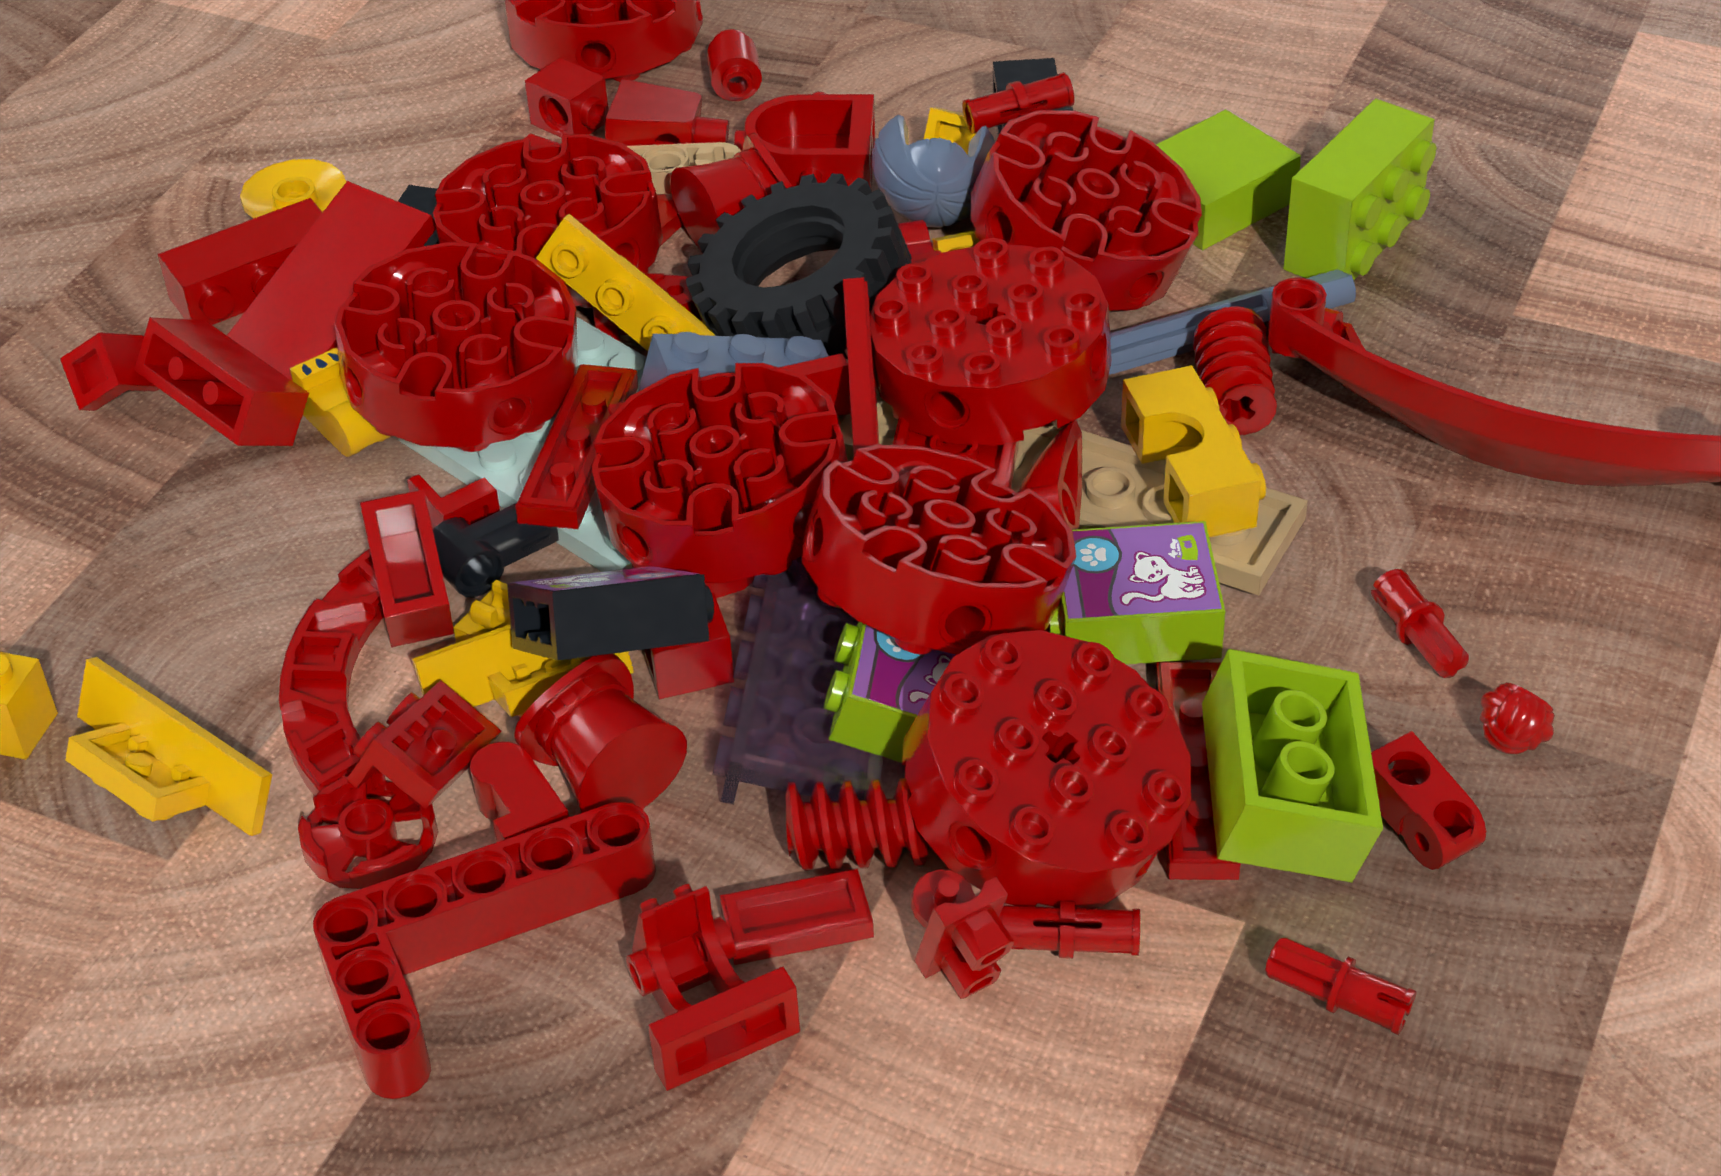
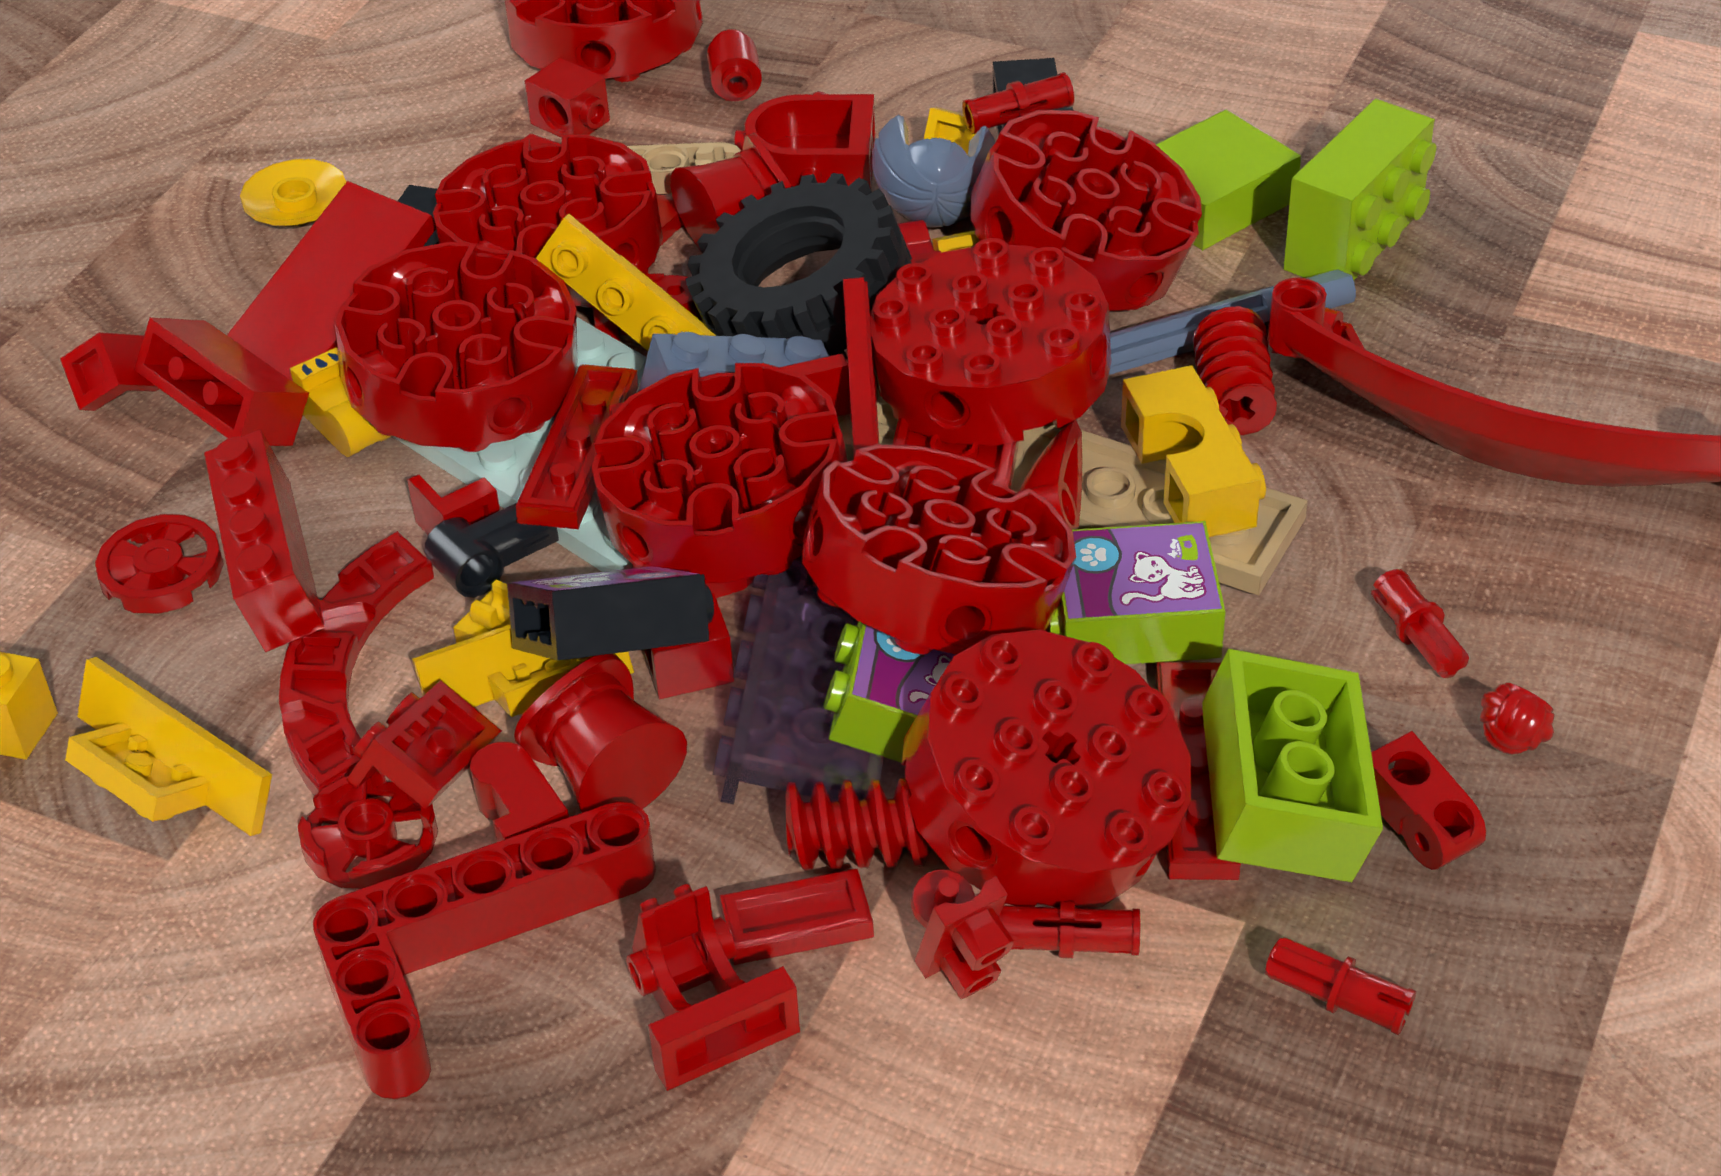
red brick [157,198,322,325] -> none
red brick [360,489,454,648] -> none
red torso [605,79,729,170] -> none
none -> red piece [95,514,224,614]
none -> red brick [204,429,325,653]

